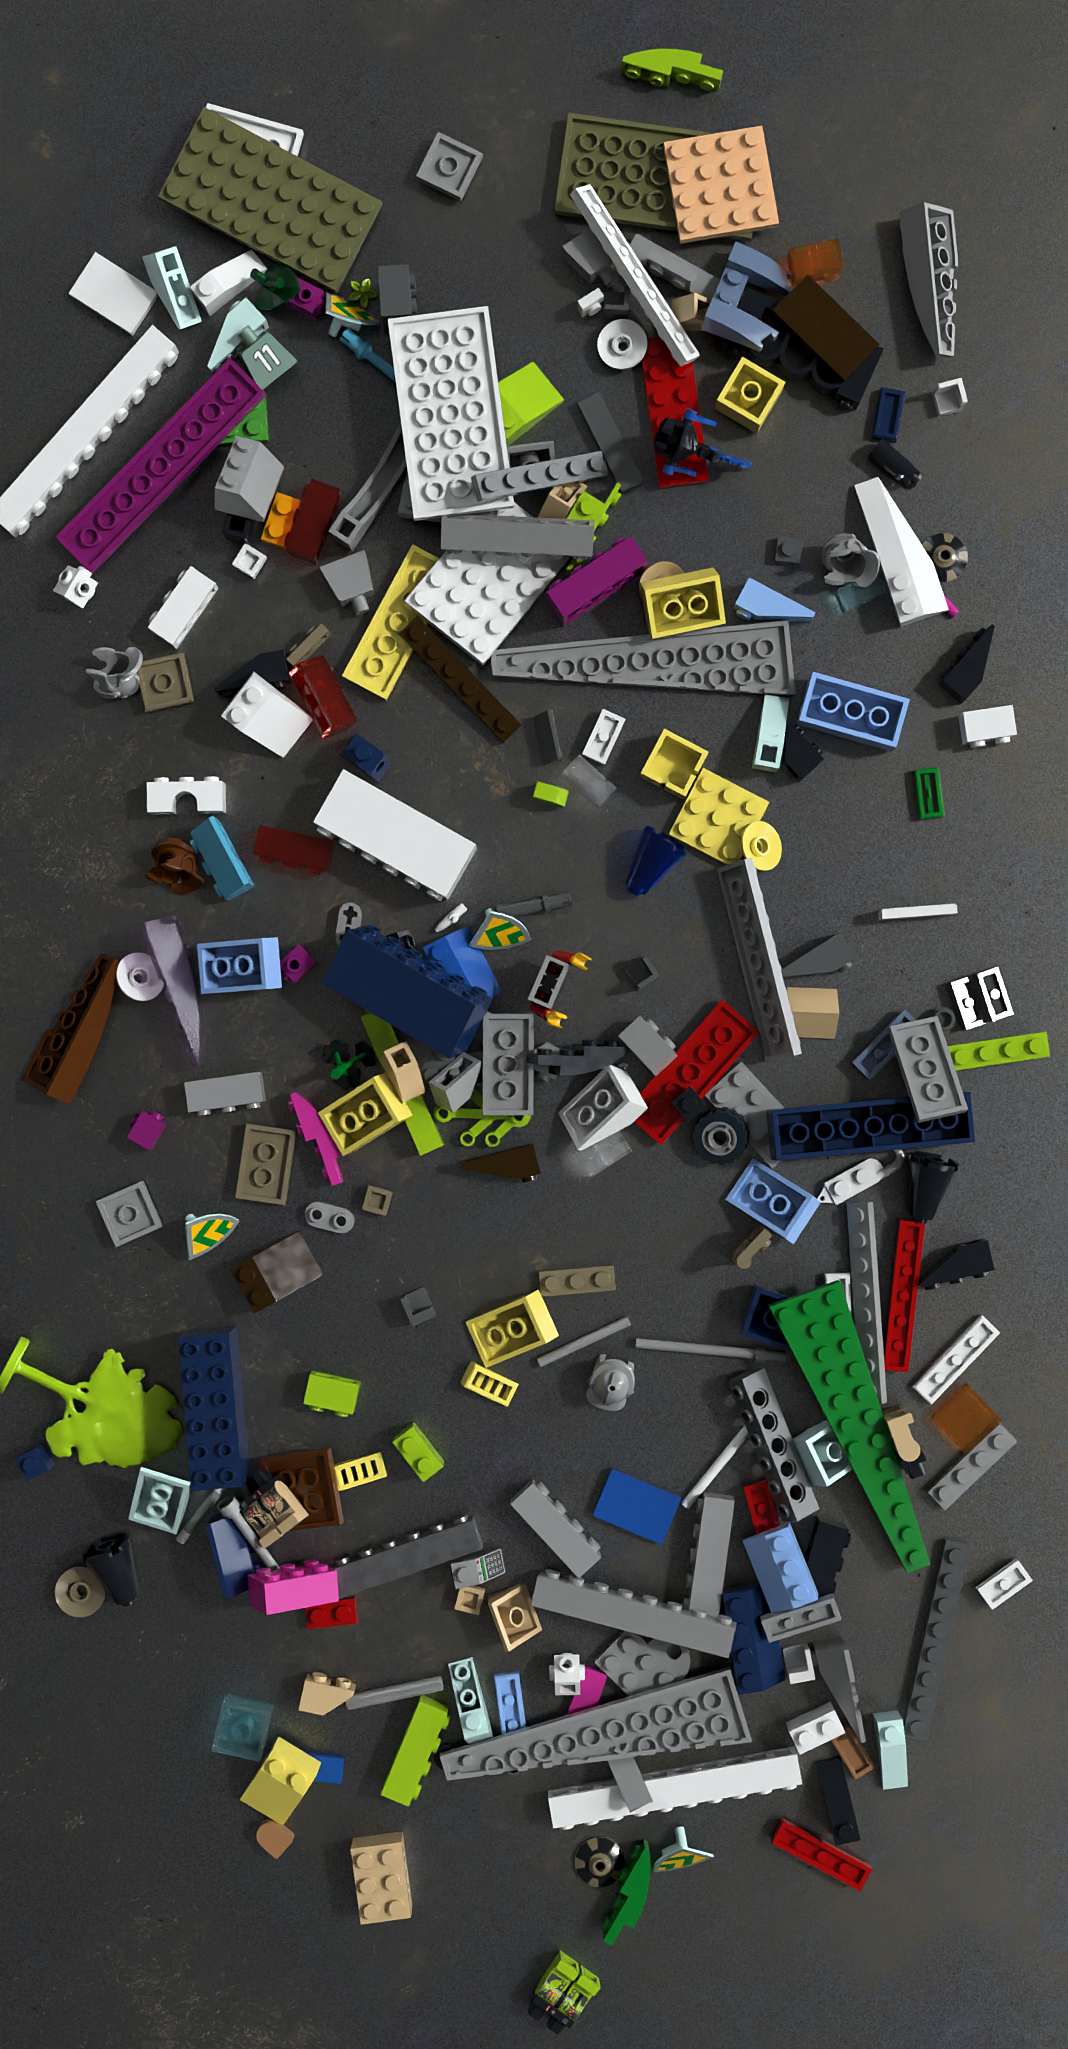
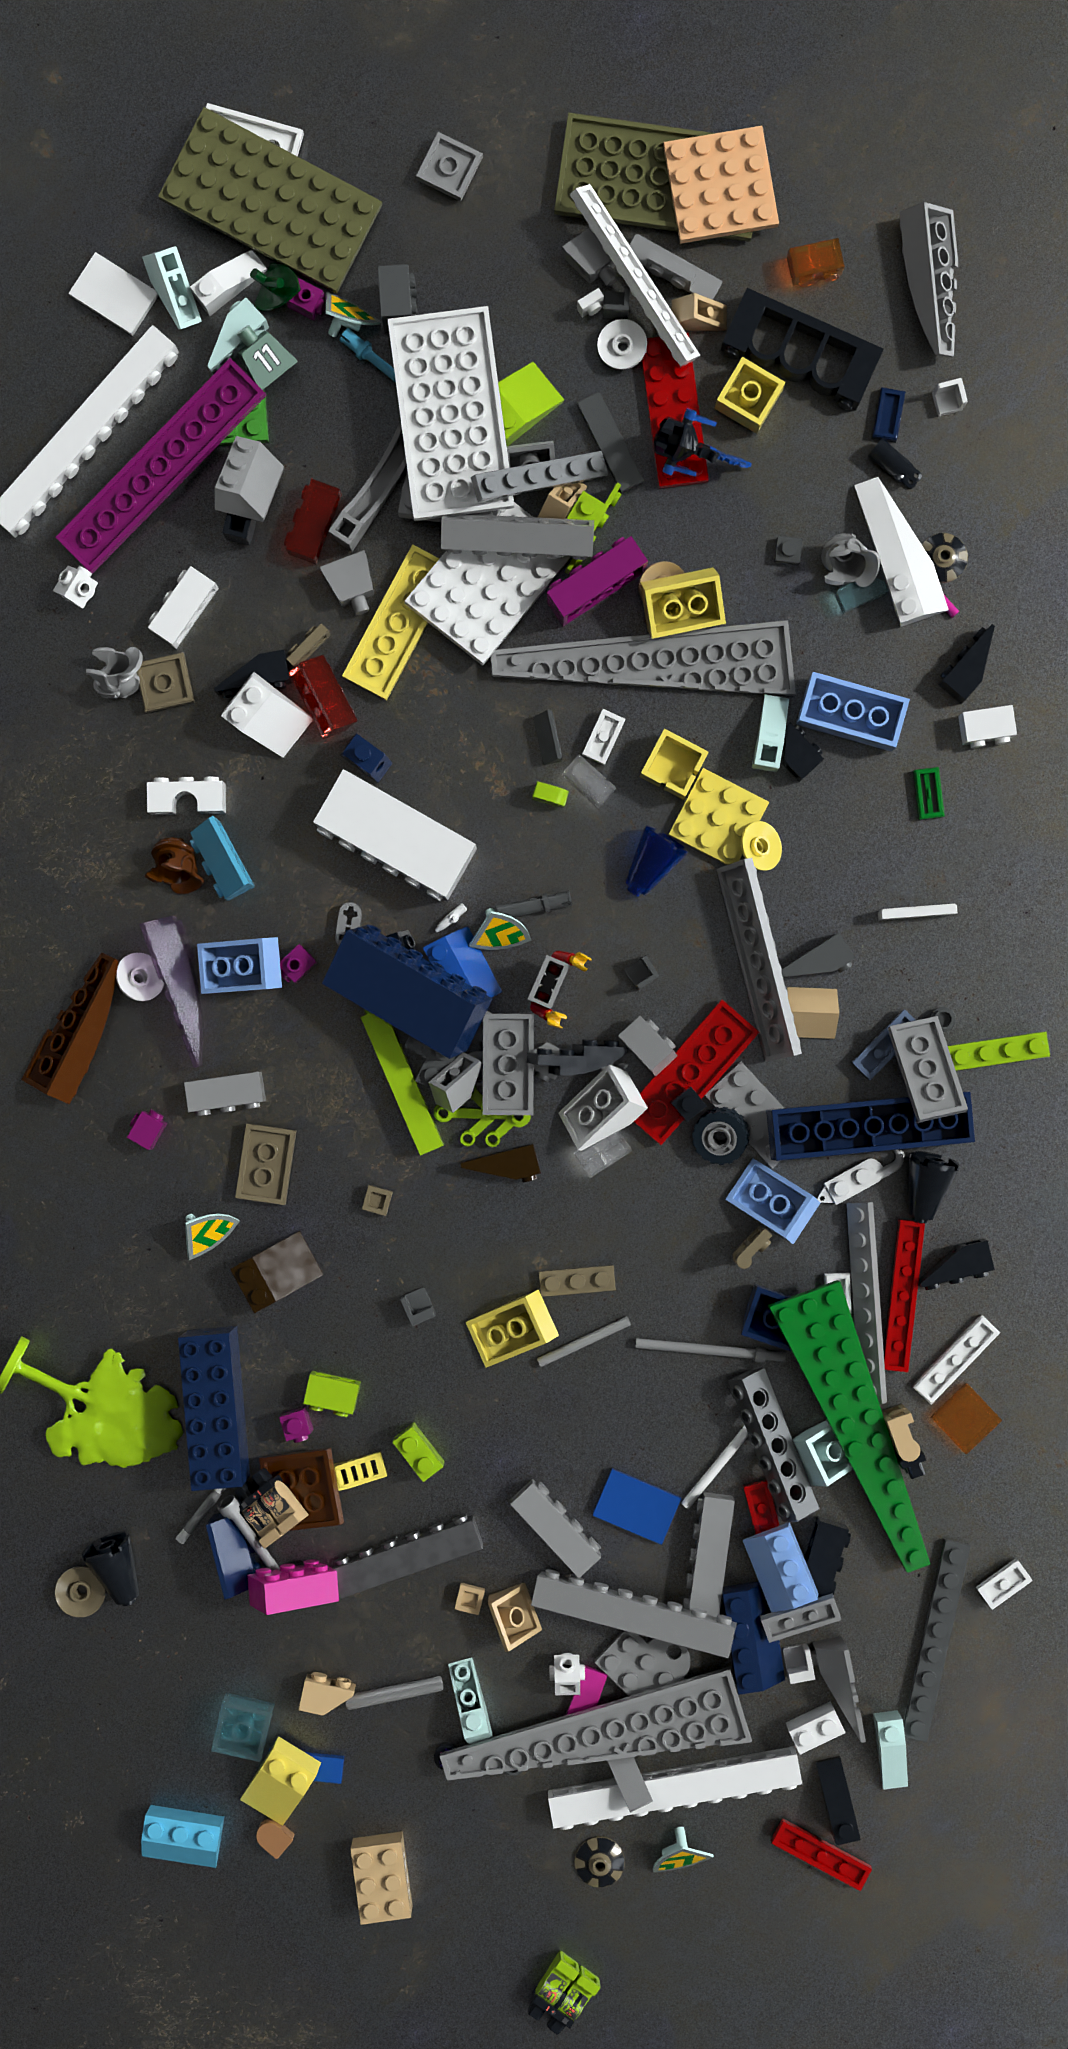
dark blue brick [15,1442,55,1482] -> none
light grey plate [96,1181,163,1247] -> none
light aqua slope [128,1467,190,1534] -> none
white plate [232,543,267,579] -> none
clear red brick [253,825,335,875] -> none
light orange plate [261,492,301,549] -> none
dark pink slope [288,1092,343,1186] -> none
light grey plate [305,1201,355,1233] -> none
red plate [305,1596,358,1629] -> none
light yellow brick [318,1072,412,1156] -> none
black plant [322,1040,376,1090] -> none
lime plant [348,279,378,309] -> none
tan slope [380,1041,425,1104] -> none
lime brick [381,1695,451,1807] -> none
dark brown plate [399,616,521,743] -> none
light grey slope [451,1547,506,1589] -> none
light yellow slope [461,1361,519,1407] -> none
light blue tile [494,1671,526,1734] -> none
light grey helmet [586,1354,635,1411] -> none
green slope [601,1839,651,1946] -> none
lime slope [621,49,723,91] -> none
sand blue wedge [701,241,794,352] -> none
light blue slope [733,578,816,622] -> none
dark brown tile [772,274,880,382] -> none
medium nougat tile [831,1722,876,1780] -> none
light grey plate [926,1422,1017,1510] -> none
slope [947,967,1014,1031] -> none
none -> medium azure slope [141,1805,225,1868]
none -> magenta brick [279,1405,313,1443]

